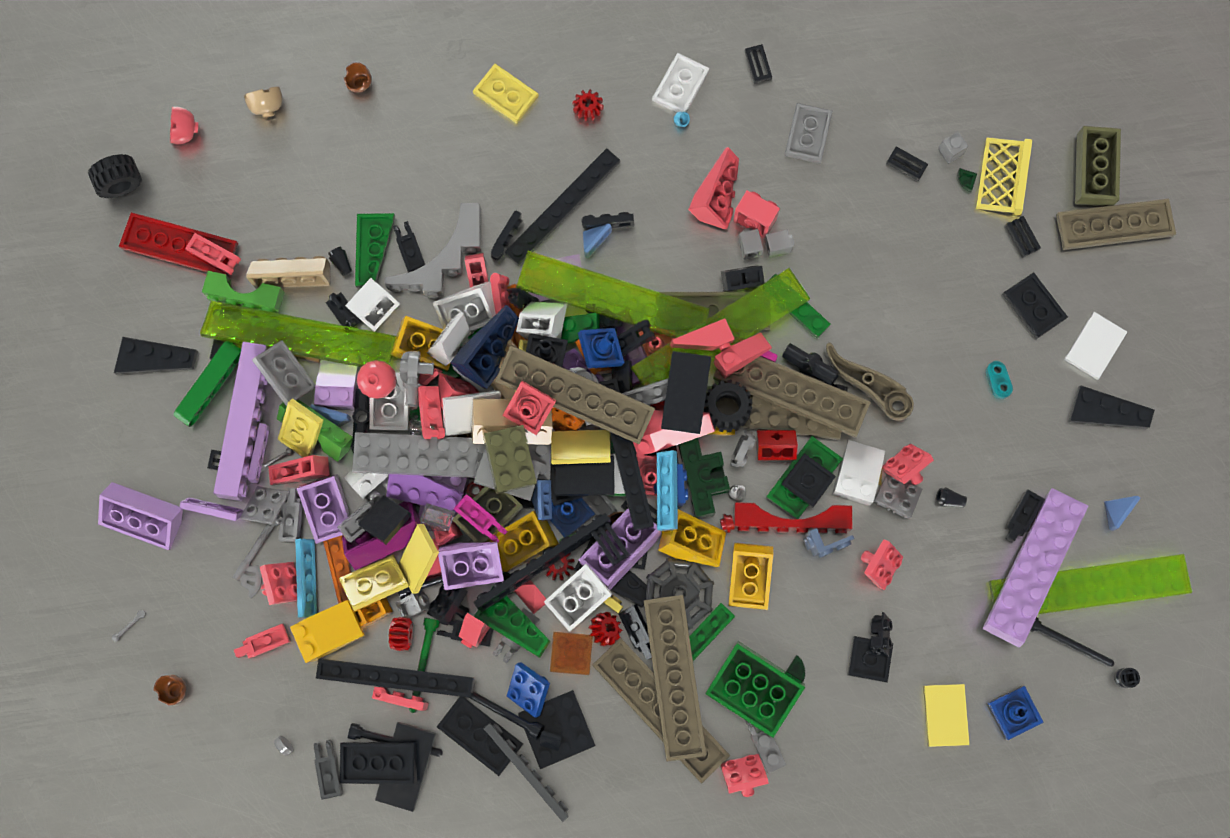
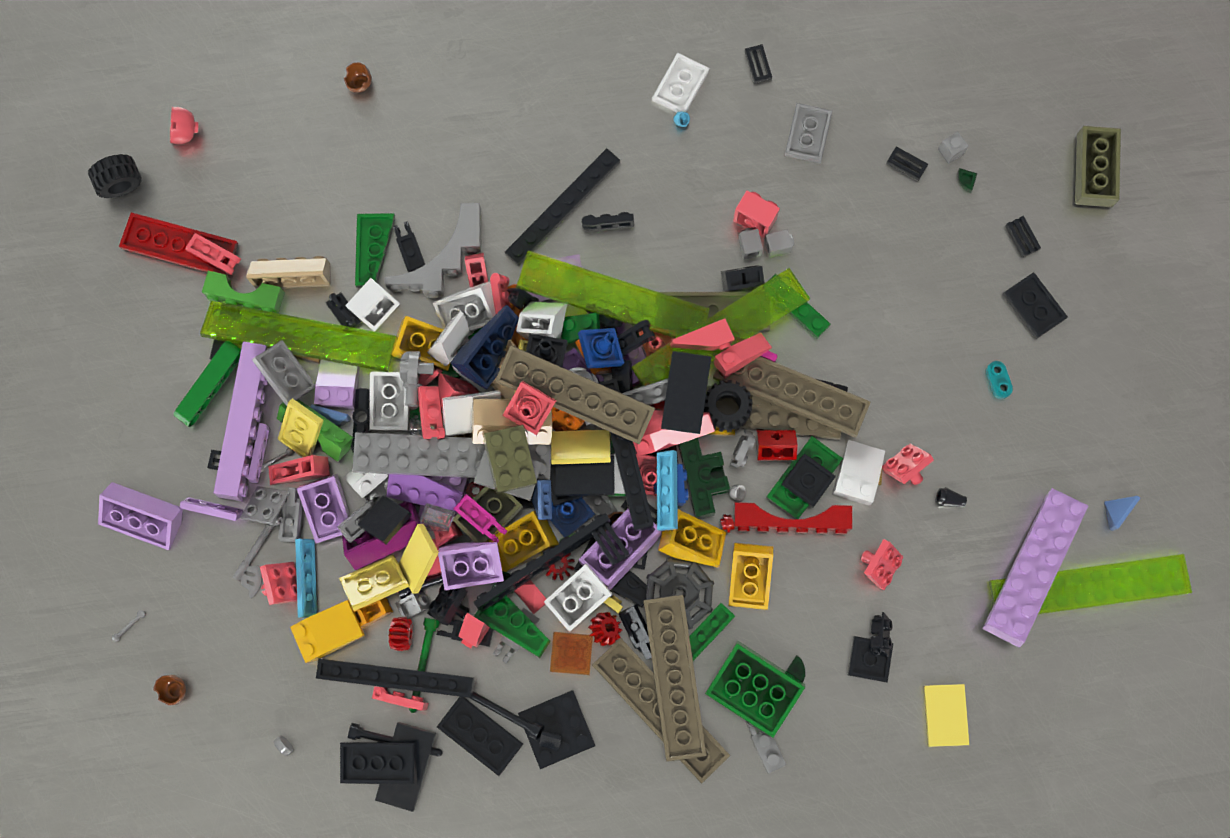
black wing [114,337,198,375] -> none
coral hinge [234,623,291,658] -> none
tan cylinder [244,87,282,118] -> none
dark grey hinge [314,740,342,800] -> none
orange tile [323,535,352,604] -> none
black cone [328,246,352,276] -> none
coral cylinder [357,360,397,399] -> none
light yellow tile [473,64,539,124] -> none
dark grey plate [484,722,569,822] -> none
black hinge [491,210,523,261] -> none
blue plate [507,662,550,718] -> none
red gear [572,89,604,121] -> none
medium blue slope [583,224,612,259] -> none
coral wedge [688,147,739,229] -> none
coral plate [720,754,769,797] -> none
black piece [782,343,840,386] -> none
sand blue bracket [803,528,855,558] -> none
dark tan animal [826,343,914,421] -> none
light grey hinge [874,474,923,519] -> none
light yellow fence [976,138,1032,216] -> none
blue plate [988,686,1044,740] -> none
black hinge [1005,489,1045,543] -> none
black piece [1030,617,1114,667] -> none
dark tan plate [1056,199,1176,250] -> none
white tile [1064,312,1127,380] -> none
black wing [1068,385,1155,429] -> none
black wheel [1114,668,1140,688] -> none

